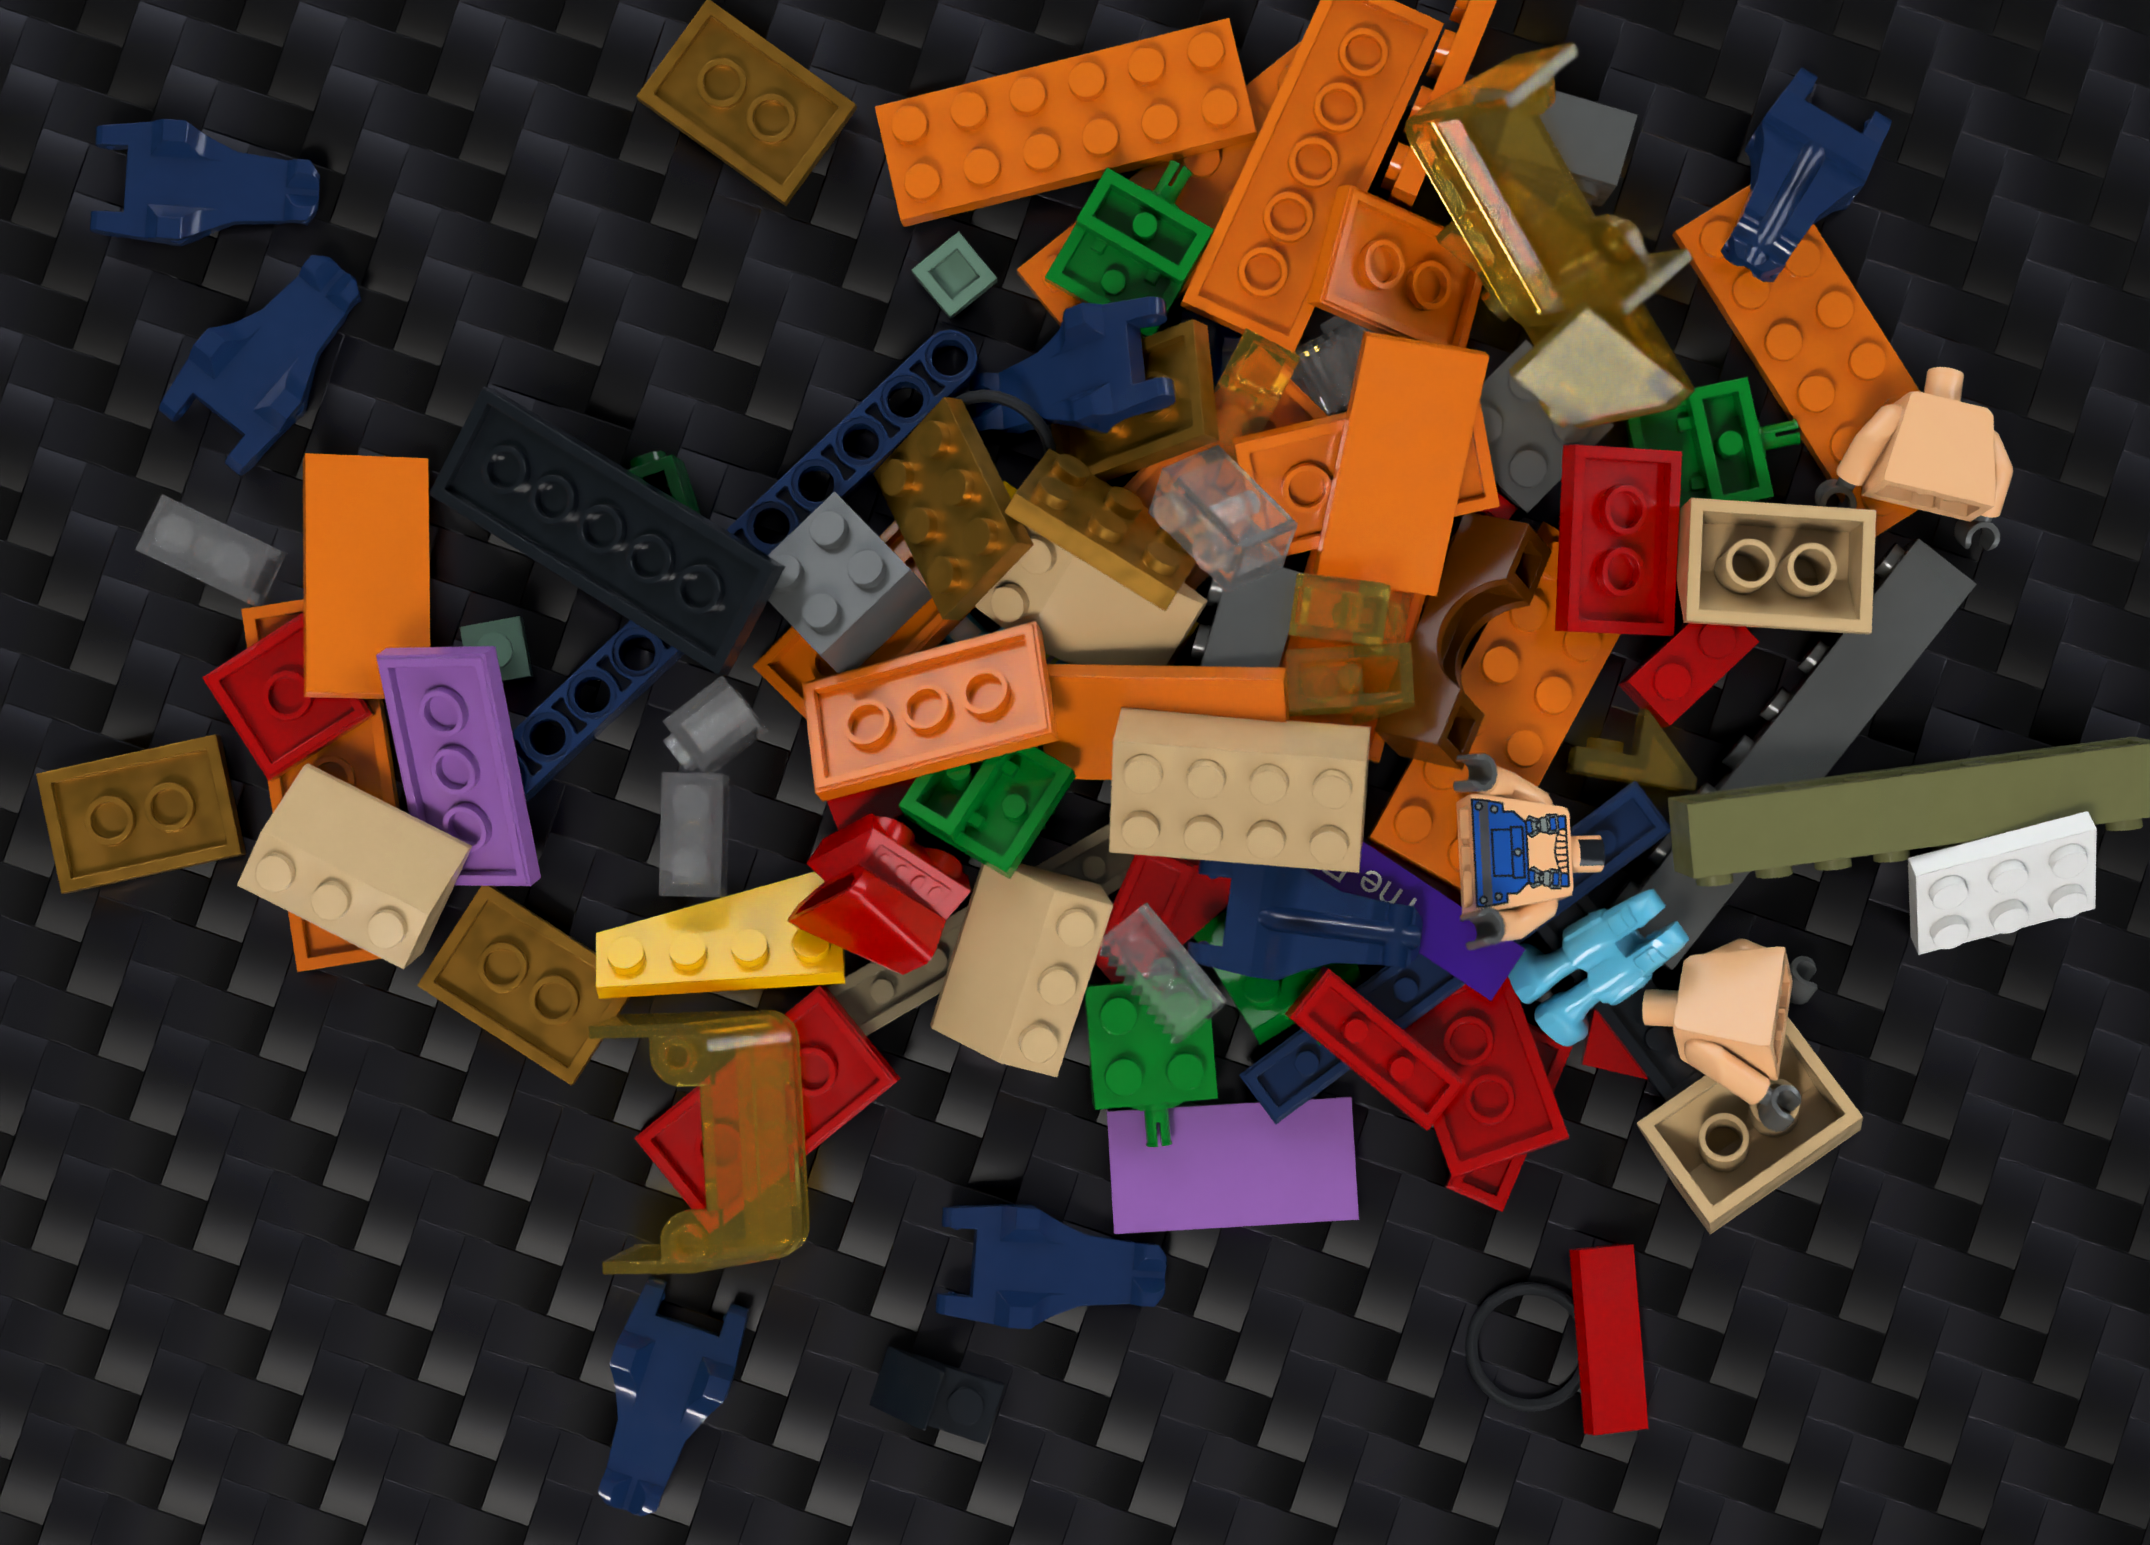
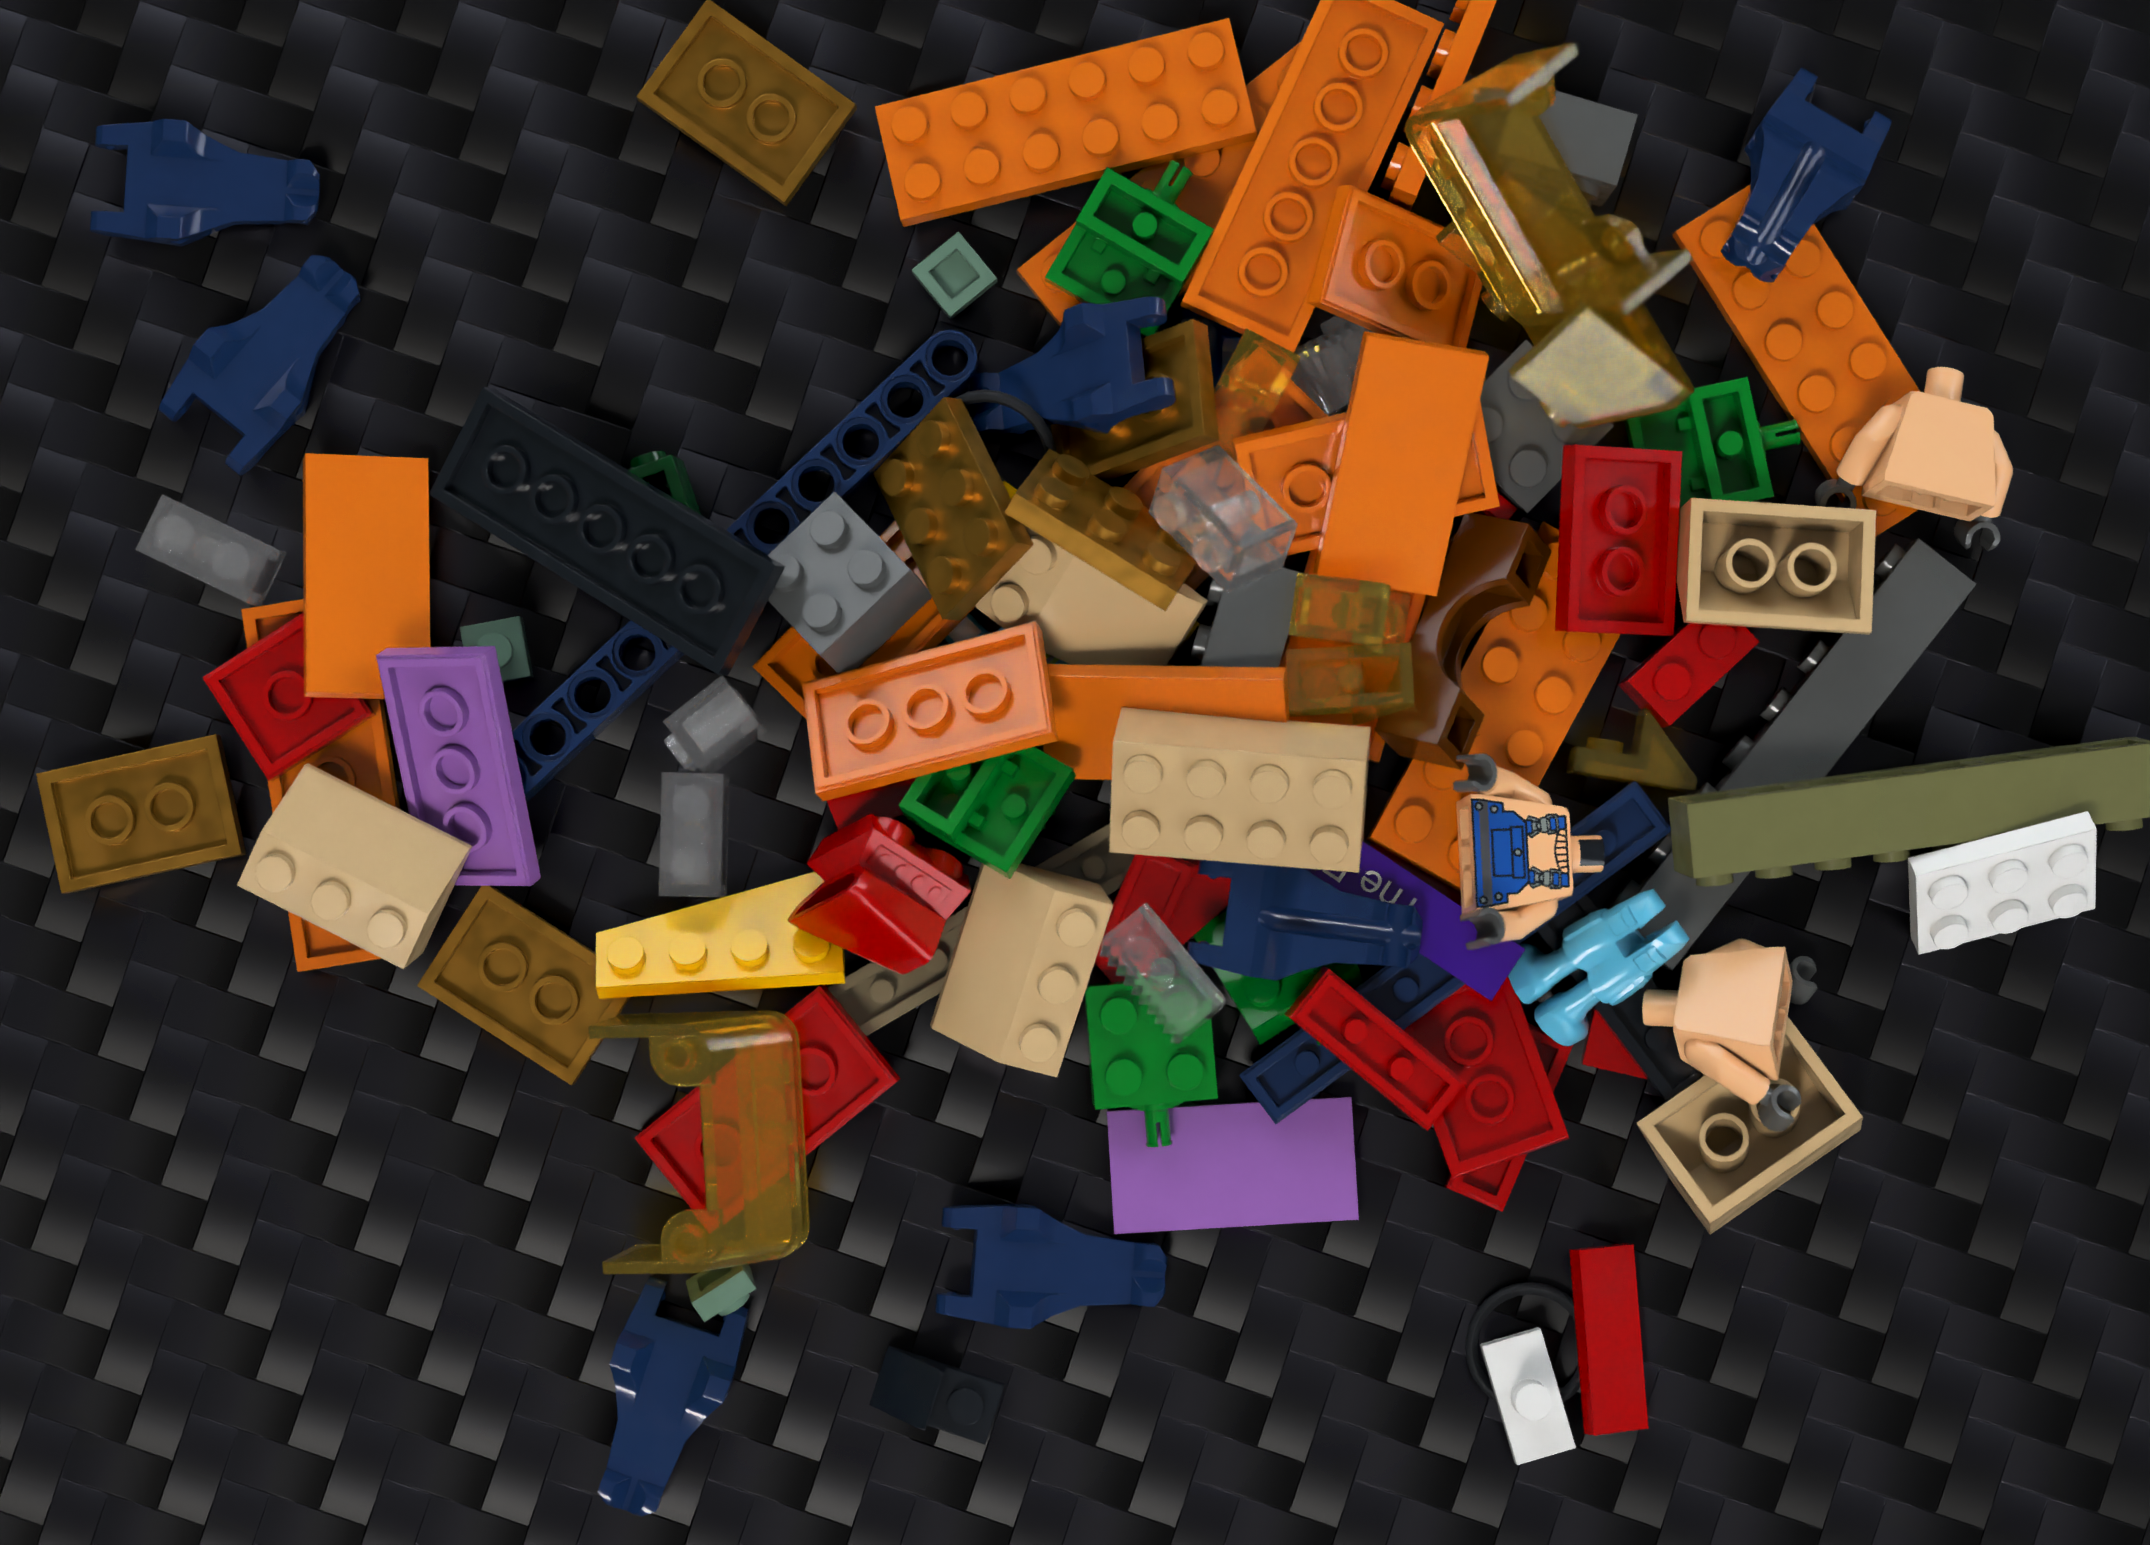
none -> sand green plate [686,1248,756,1322]
none -> white tile [1480,1327,1576,1465]

